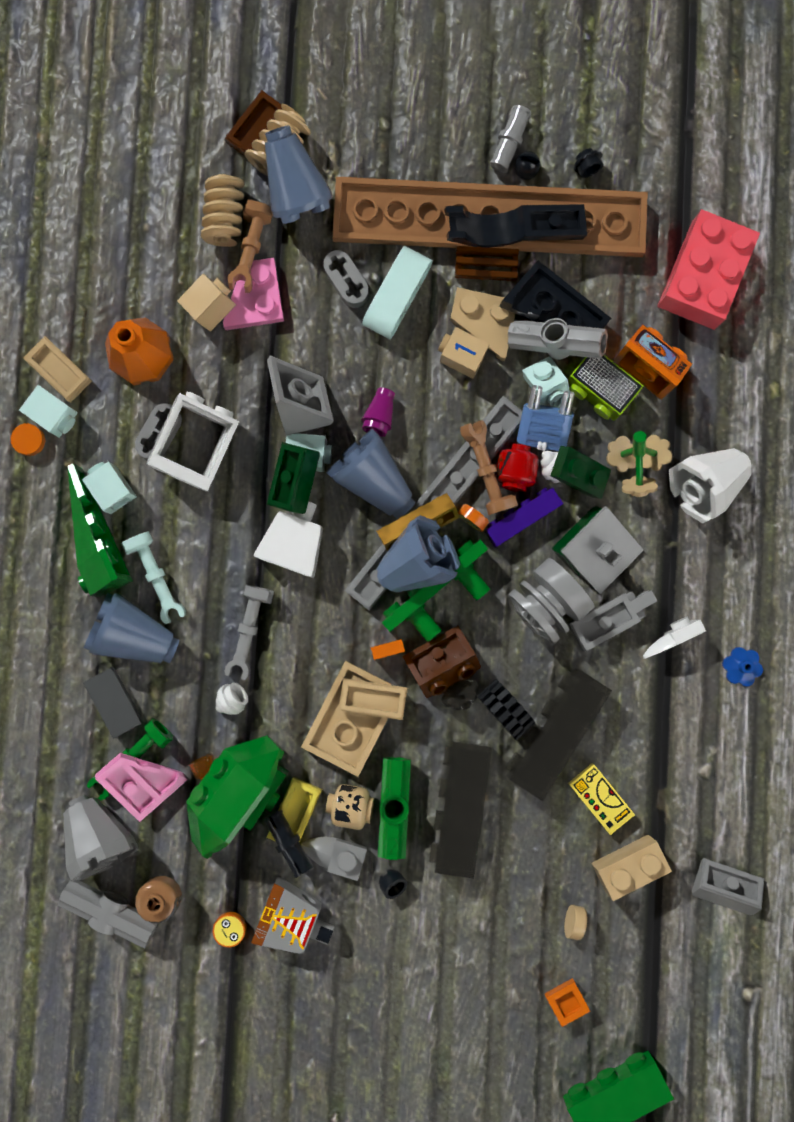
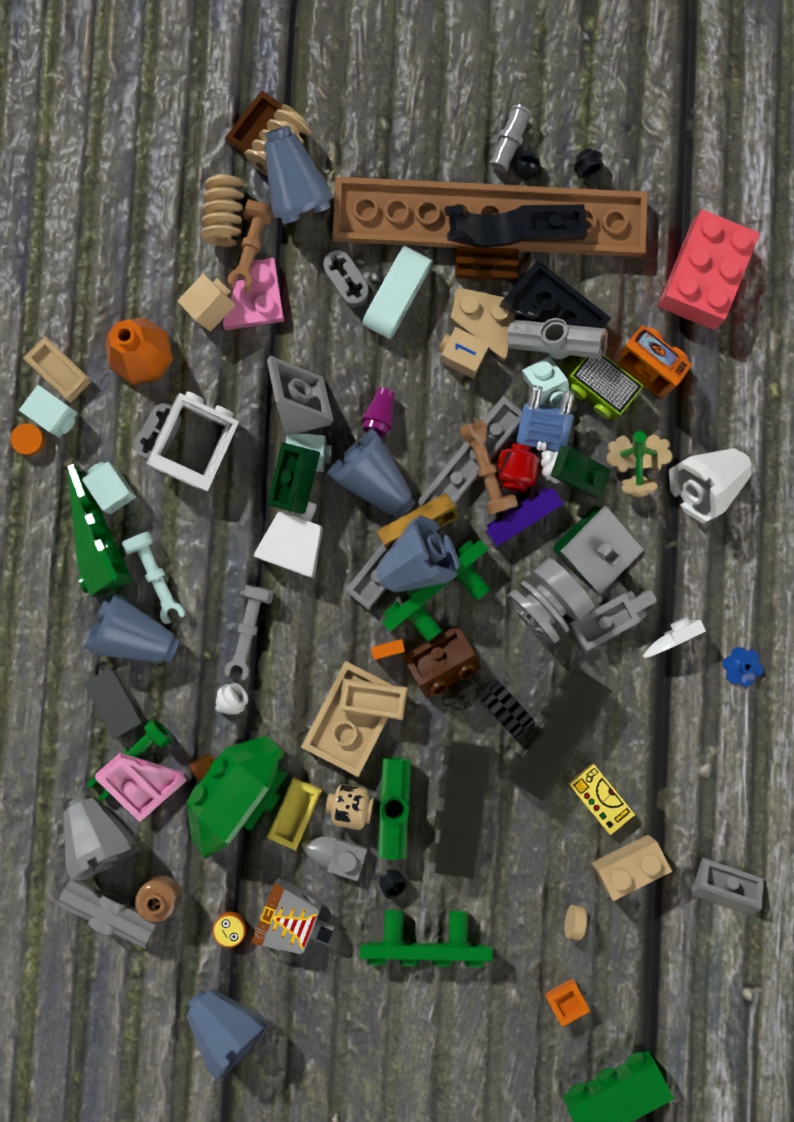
black pin [263,809,313,878] -> none
orange tile [458,504,489,532] -> none
none -> sand blue cone [186,989,270,1080]
none -> green plate [360,909,492,967]

